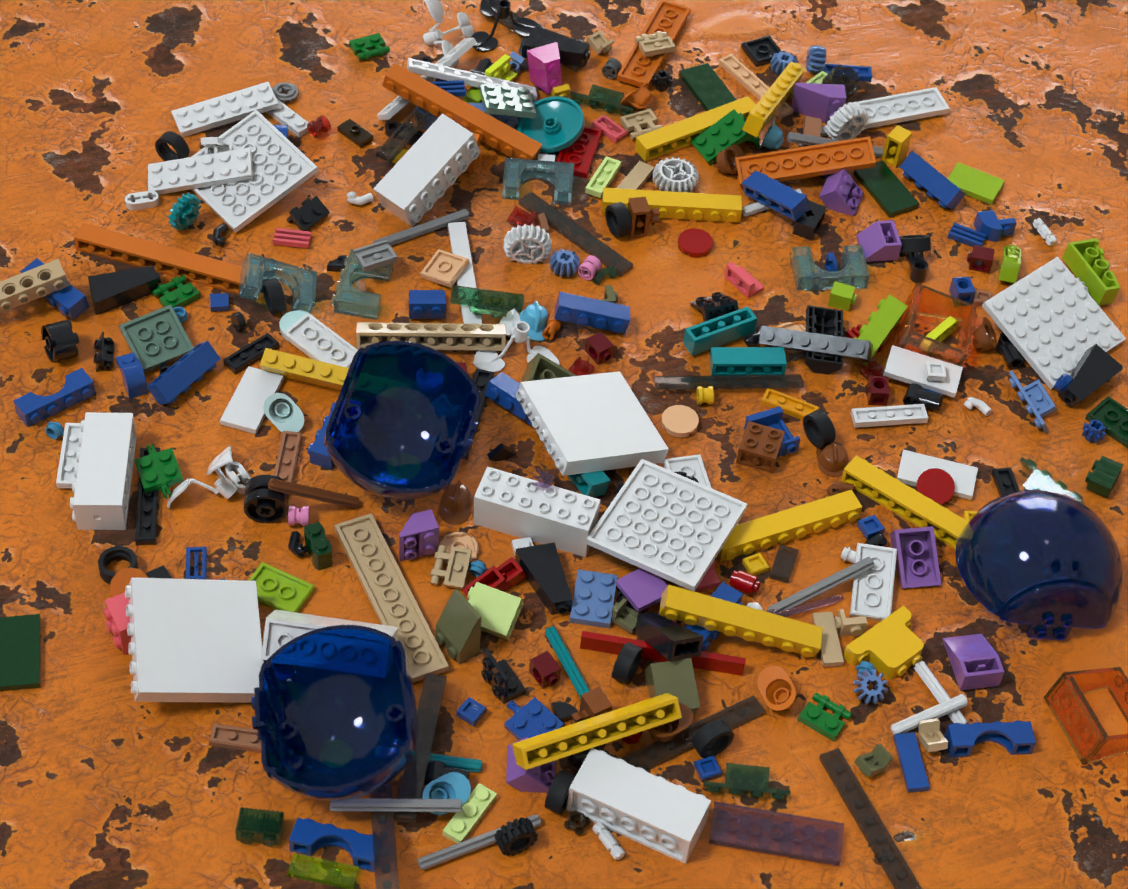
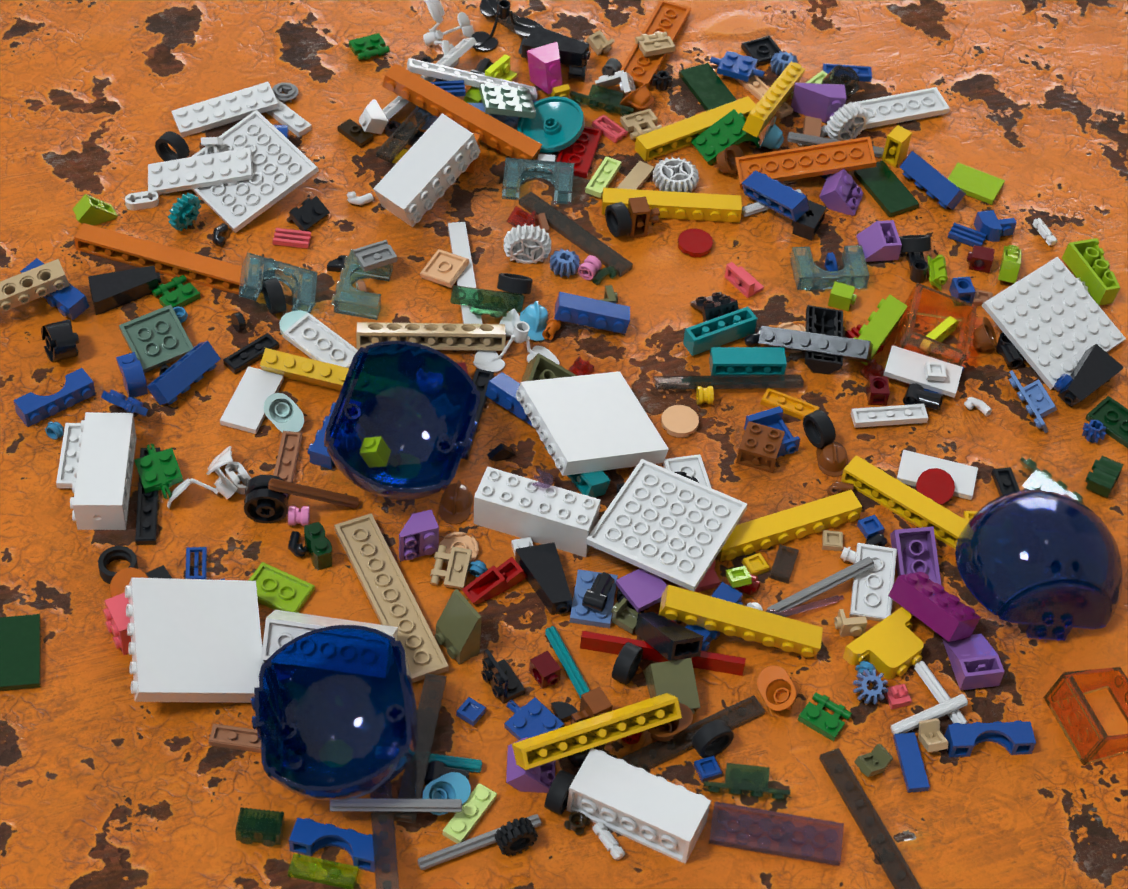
black hinge [93,332,114,372] -> none
blue tile [210,293,229,312] -> none
clear red wheel [307,115,331,138] -> none
light grey axle [373,209,469,246] -> none
blue bracket [409,290,446,319] -> none
yellowish green brick [468,582,524,641] -> none
medium blue tile [509,51,529,74] -> none
dark red brick [585,332,614,365] -> none
medium blue gear [806,45,827,74] -> none
tan tile [812,612,844,667] -> none
none -> lime slope [73,194,118,225]
none -> blue plate [101,389,148,416]
none -> white slope [359,99,388,134]
none -> lime brick [359,436,391,468]
none -> black tyre [497,273,533,294]
none -> black bush [568,65,586,81]
none -> black piece [582,572,614,613]
none -> white bracket [595,70,636,95]
none -> blue plate [710,51,765,82]
none -> lime plate [726,566,752,588]
none -> tan tile [822,530,843,551]
none -> coral tile [884,684,912,709]
none -> magenta brick [888,572,981,642]
none -> lime hinge [927,255,948,291]

